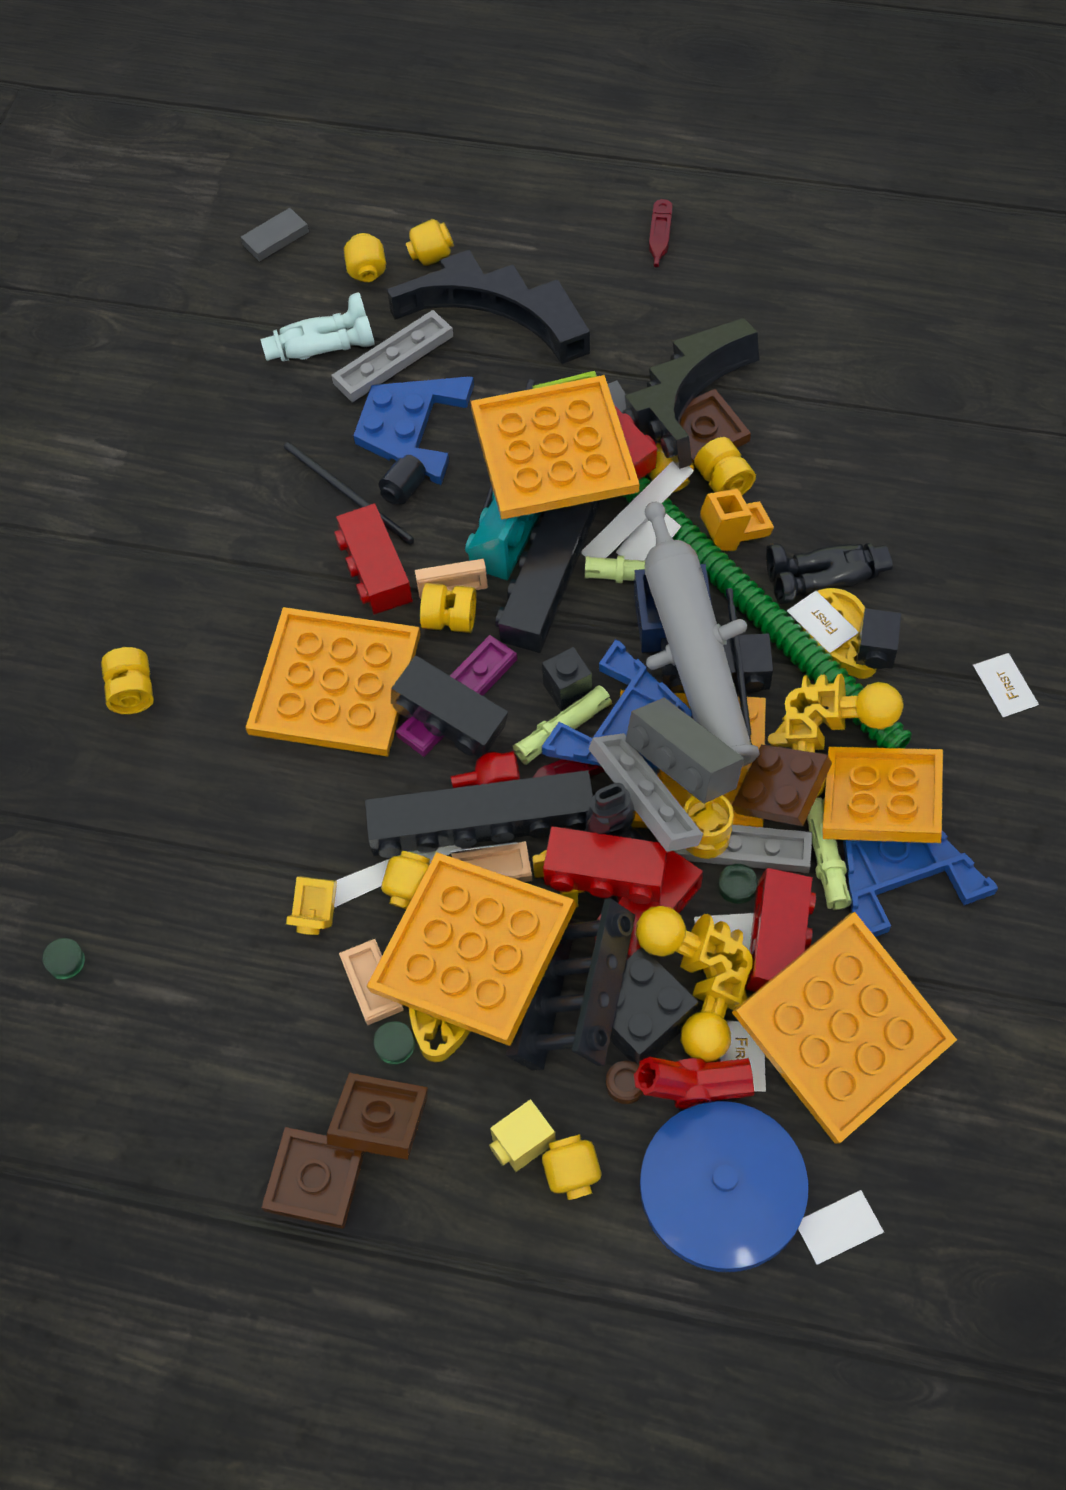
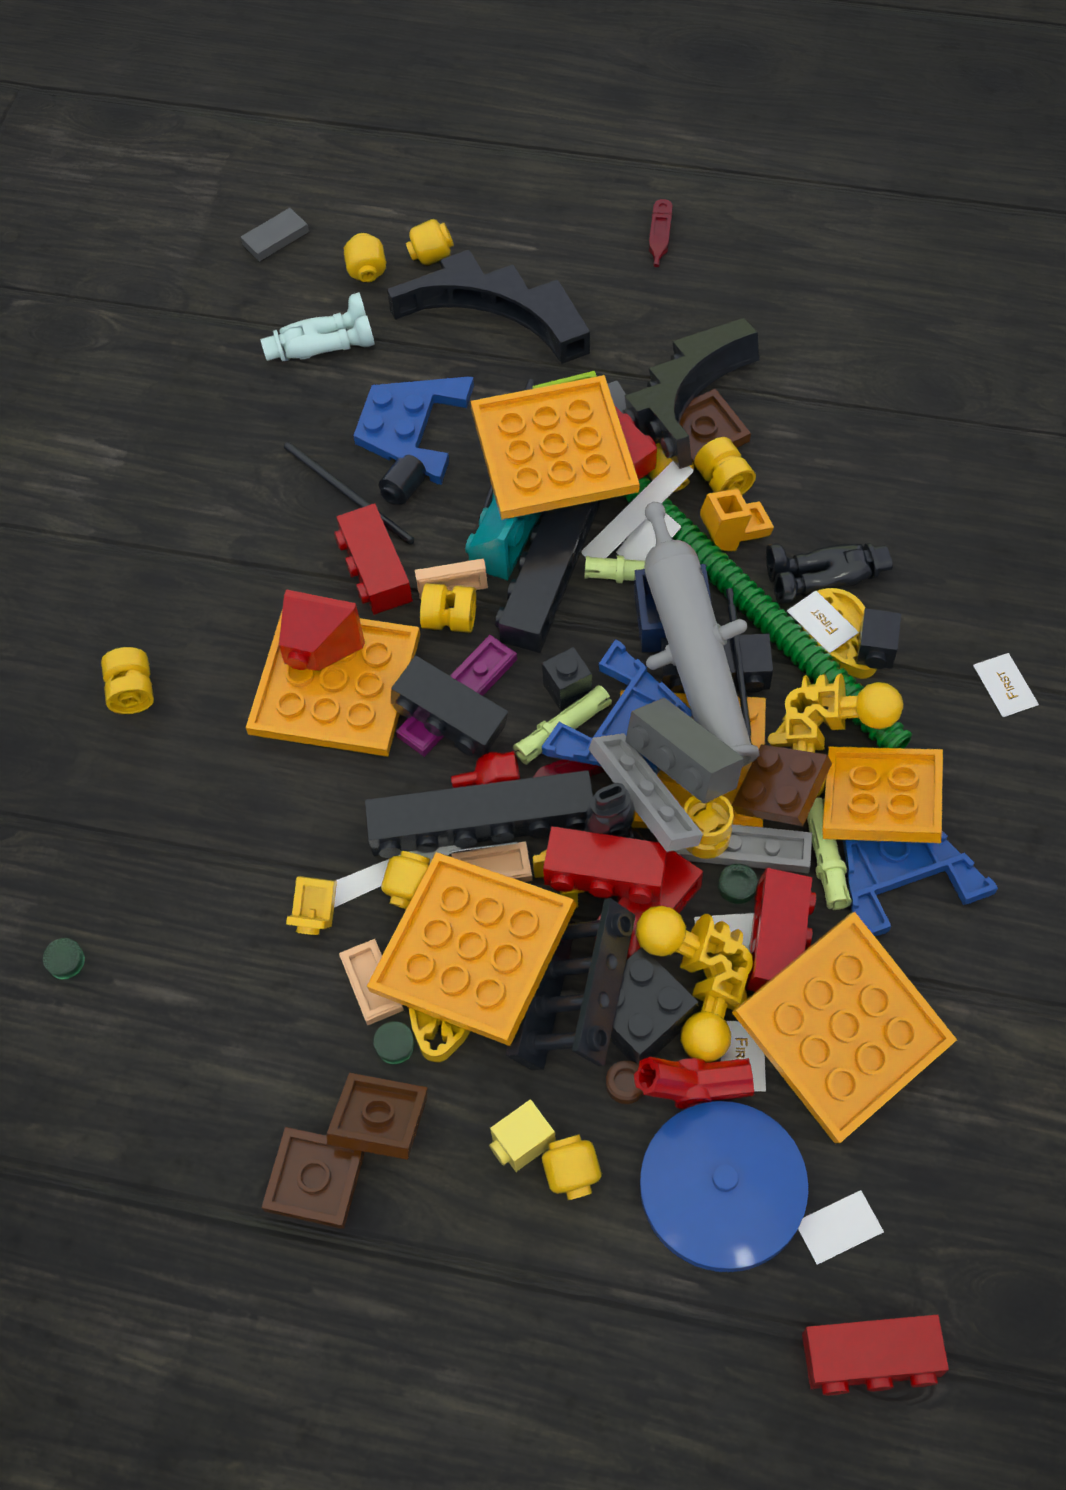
light grey plate [331,310,453,402] -> none
none -> red slope [279,590,365,671]
none -> red brick [802,1315,949,1396]

